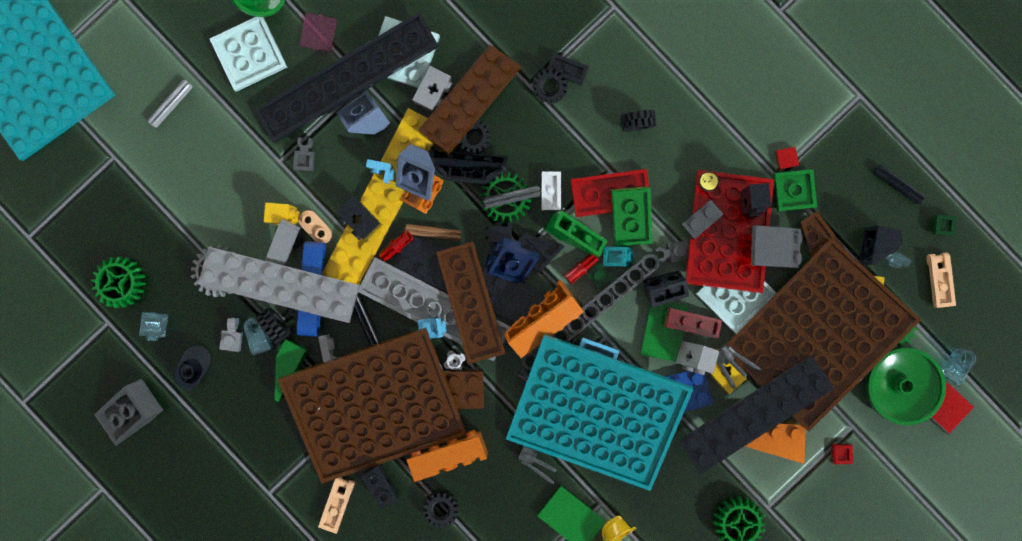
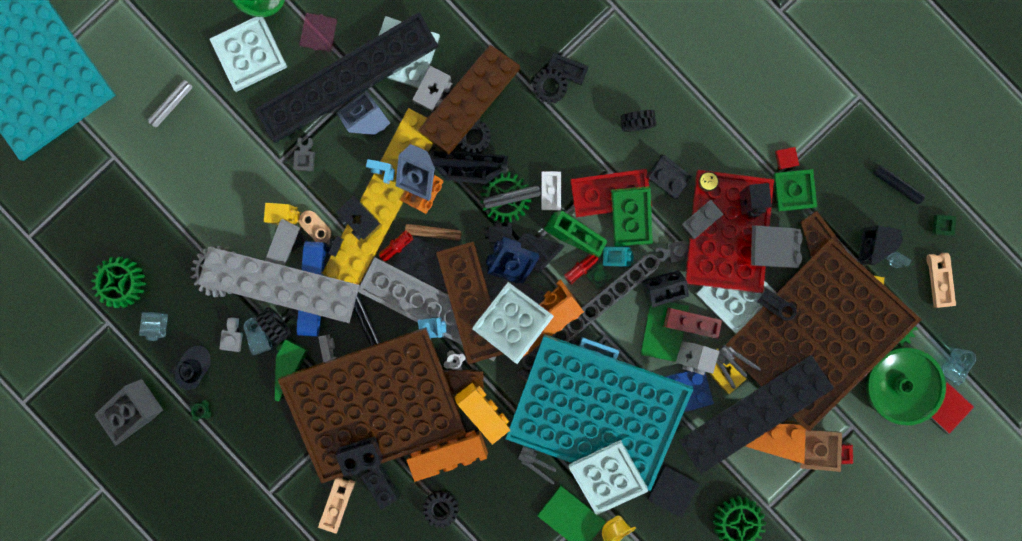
none -> dark green plate [190,400,211,421]
none -> black plate [325,236,344,257]
none -> black brick [335,436,383,476]
none -> light orange brick [454,383,510,445]
none -> light aqua plate [472,282,554,364]
none -> light aqua plate [569,440,648,515]
none -> black plate [646,154,692,199]
none -> black tile [647,465,699,518]
none -> black piece [757,289,797,321]
none -> medium nougat plate [800,430,842,472]

